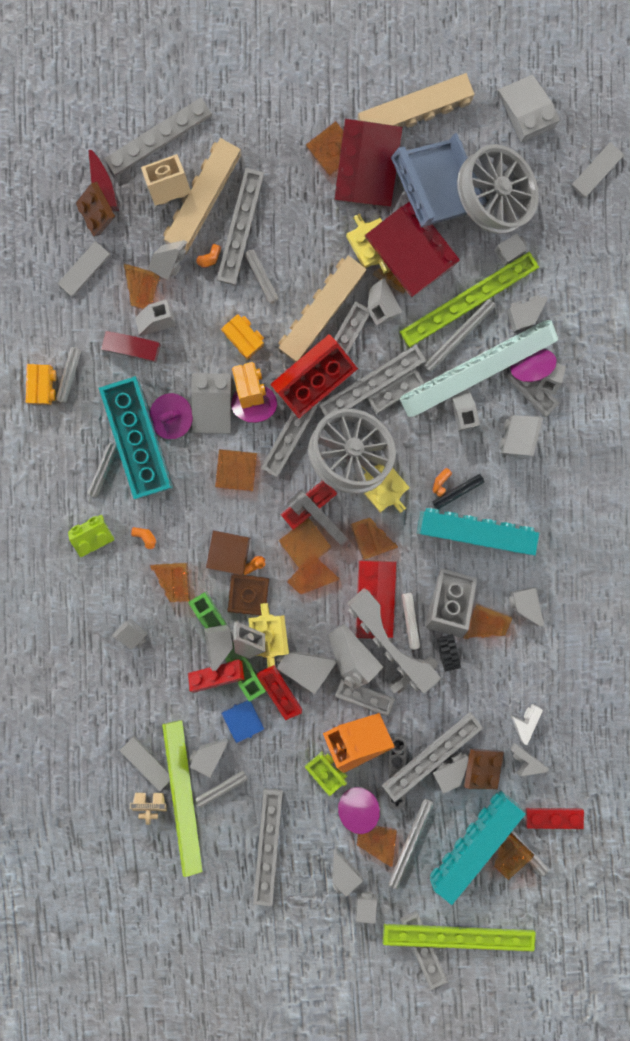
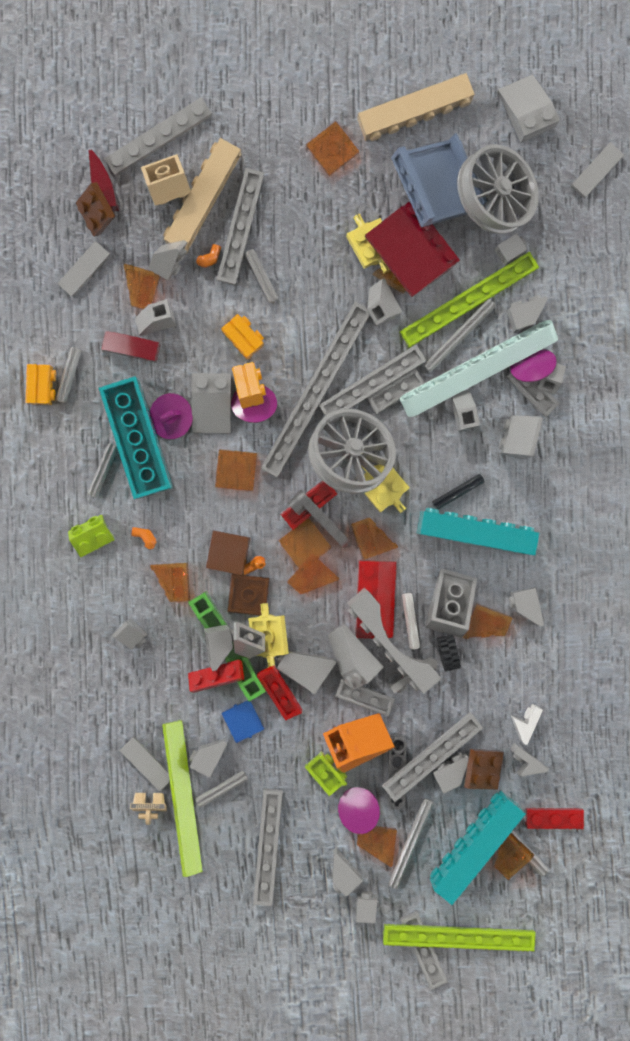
red slope [270,334,358,418] -> none
tan brick [278,255,367,363] -> none
dark red slope [334,118,403,207] -> none
orange arm [432,468,452,497] -> none

